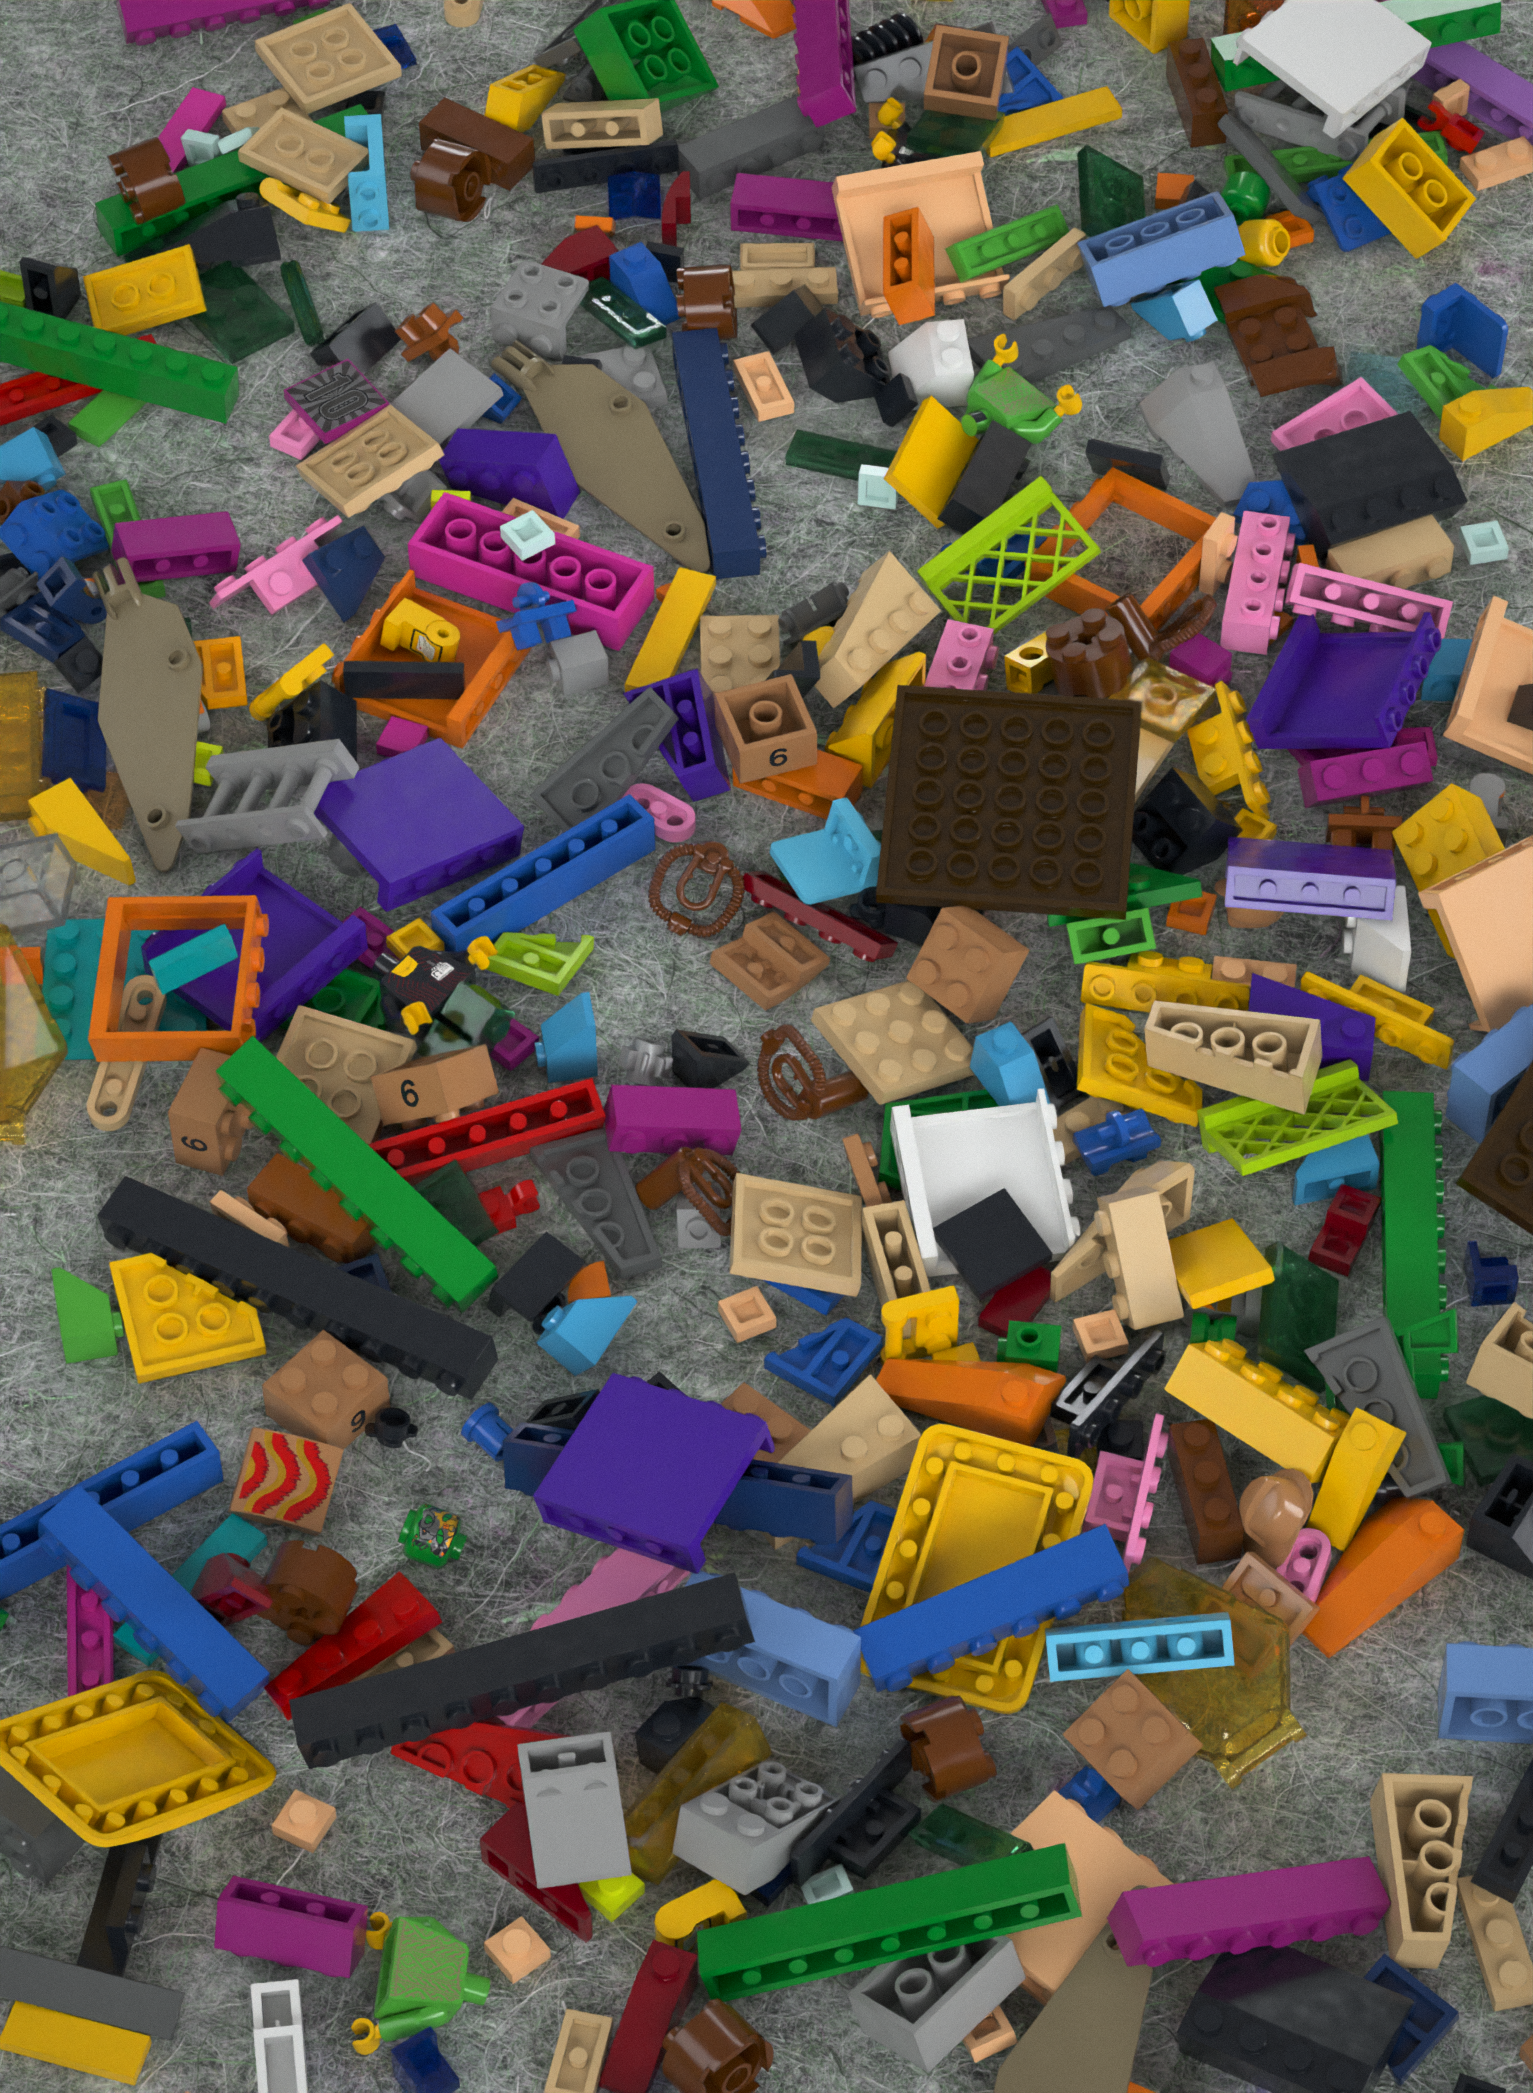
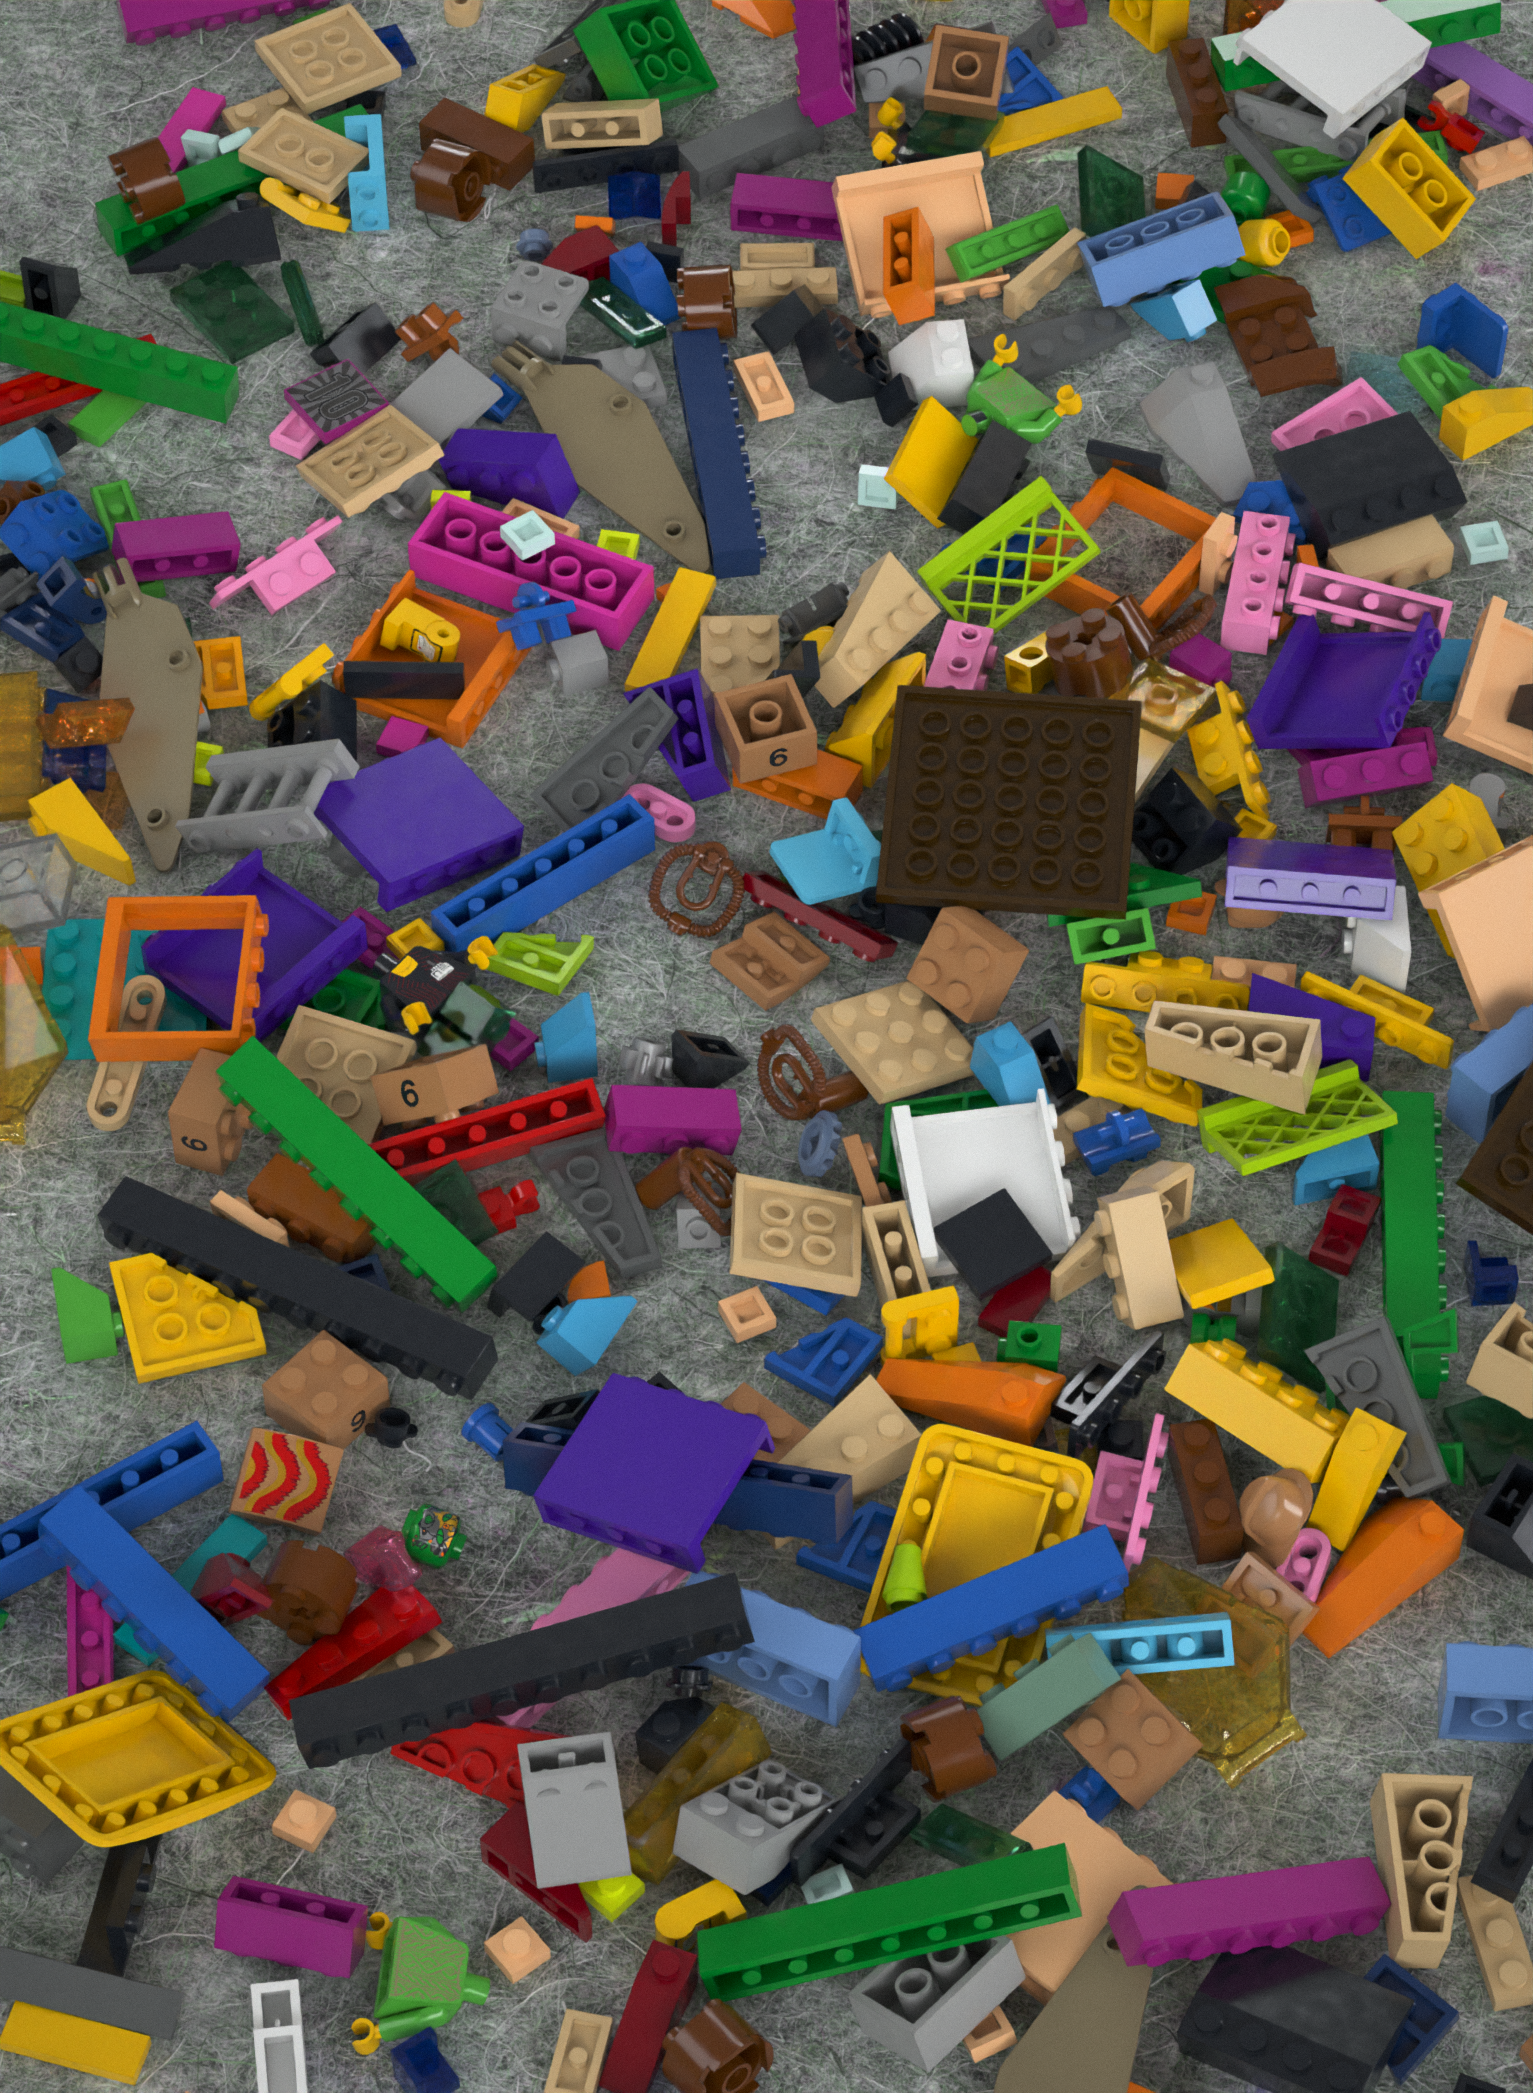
yellow tile [83,244,207,336] -> none
teal tile [148,924,238,995] -> none
dark blue wing [302,525,385,623] -> none
clear green tile [786,429,897,481] -> none
light nougat plate [1073,1309,1129,1364] -> none
none -> clear orange bracket [35,697,135,749]
none -> clear pink piece [343,1525,423,1591]
none -> sand blue plate [516,229,553,261]
none -> neon yellow plate [597,529,640,560]
none -> sand blue gear [798,1110,842,1178]
none -> lime cone [882,1544,928,1613]
none -> sand green brick [976,1633,1121,1761]

